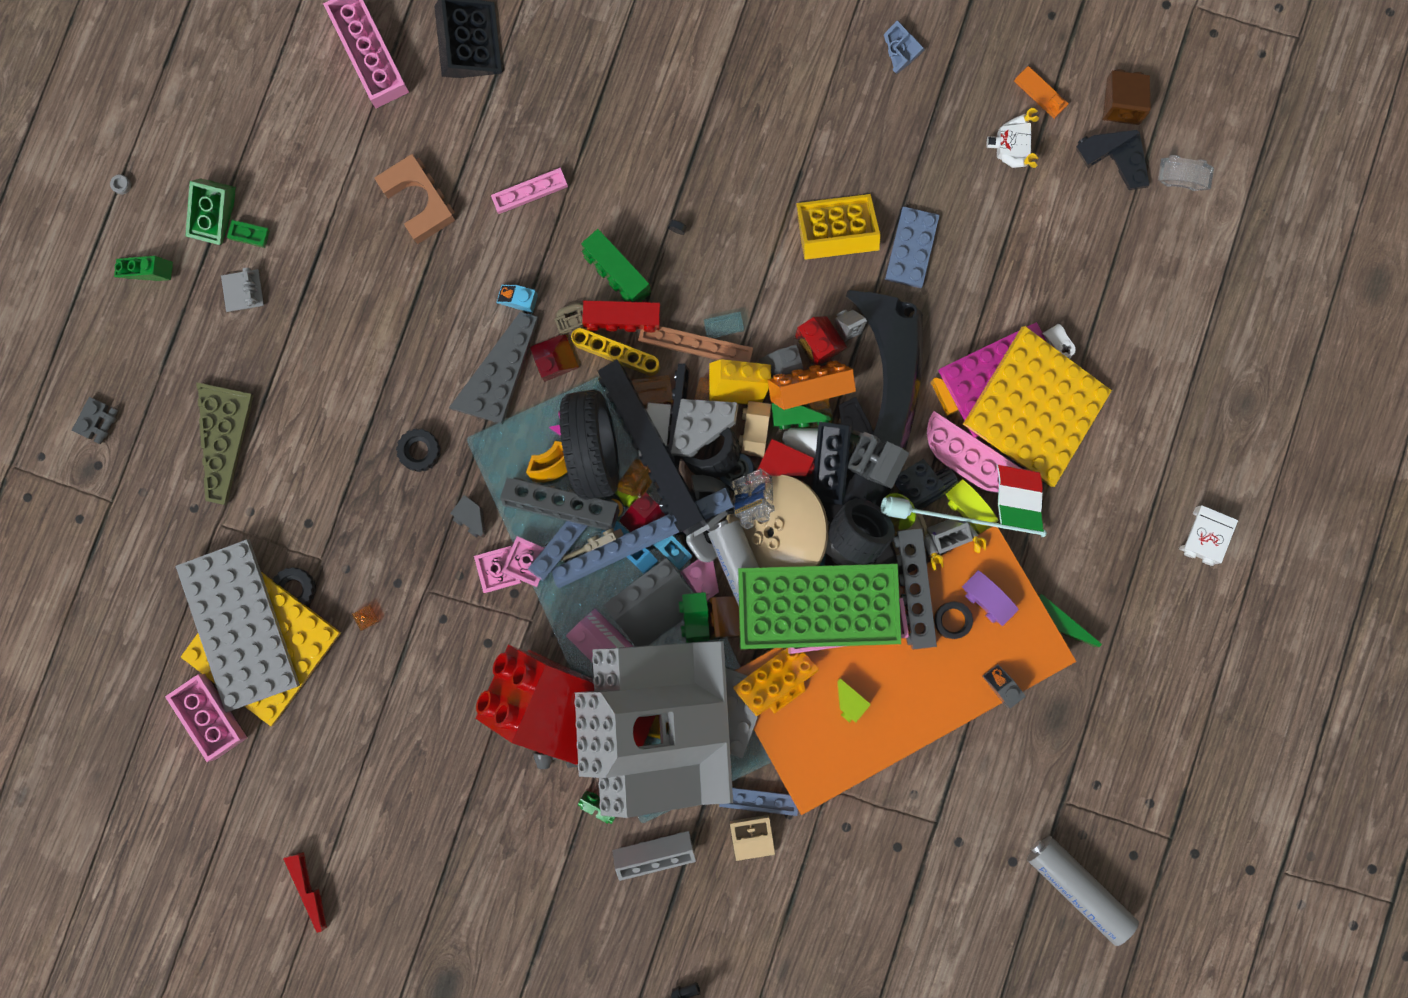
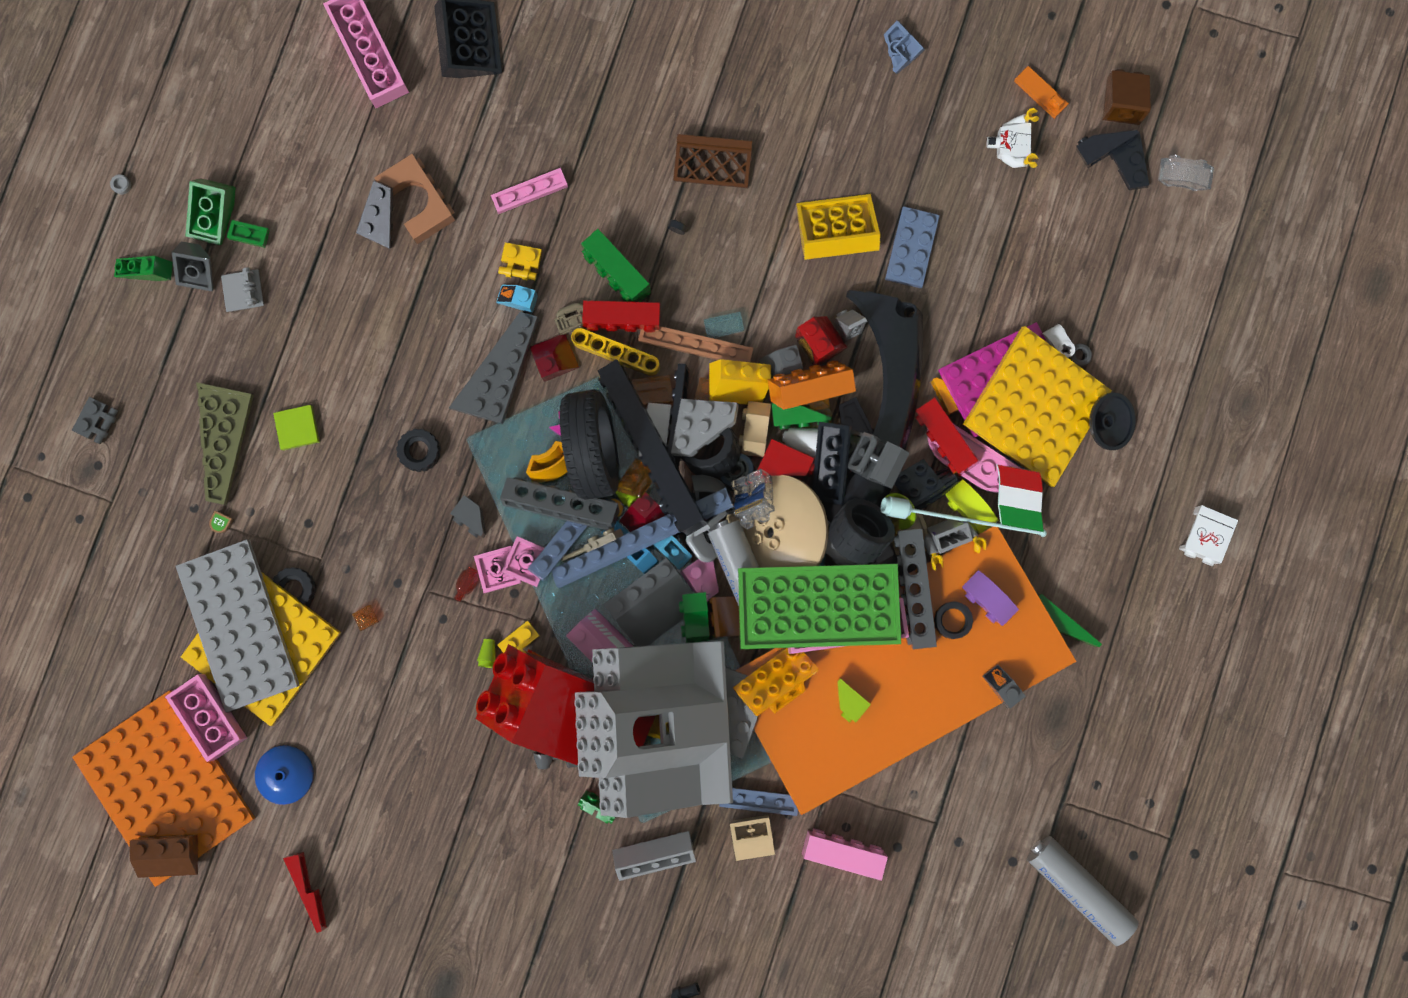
none -> orange plate [72,690,256,887]
none -> reddish brown slope [130,834,198,878]
none -> dark grey slope [172,241,214,291]
none -> tile [209,511,234,533]
none -> blue dish [255,745,314,805]
none -> lime tile [273,405,320,451]
none -> wing [356,180,393,249]
none -> clear red plant [454,567,478,602]
none -> lime cone [477,639,496,668]
none -> yellow plate [498,242,542,281]
none -> yellow plate [498,621,540,653]
none -> reddish brown fence [673,134,752,189]
none -> bright pink brick [802,828,888,881]
none -> red brick [915,398,979,476]
none -> dark grey piece [1069,344,1092,367]
none -> black dish [1089,393,1136,450]

